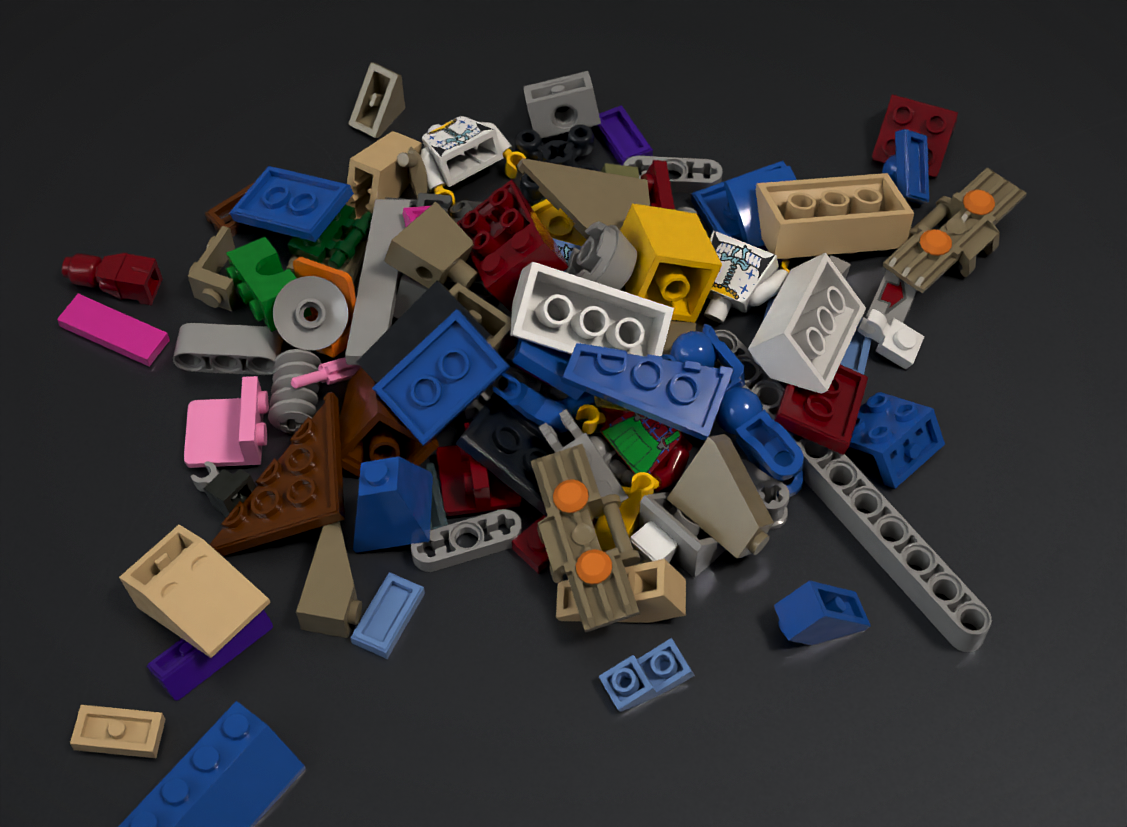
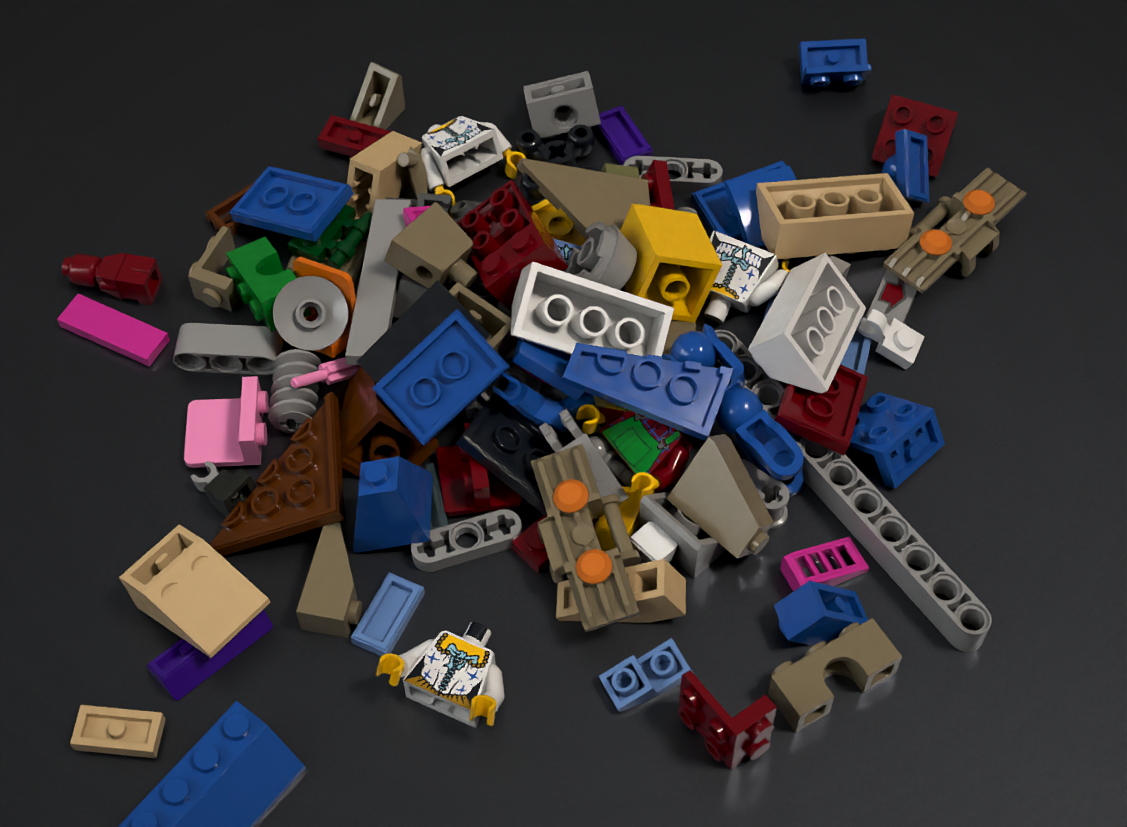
none -> dark red plate [318,115,392,157]
none -> torso [375,622,505,728]
none -> dark red bracket [678,670,777,770]
none -> dark tan arch [767,618,902,733]
none -> dark pink slope [780,536,869,592]
none -> blue bracket [798,39,872,87]

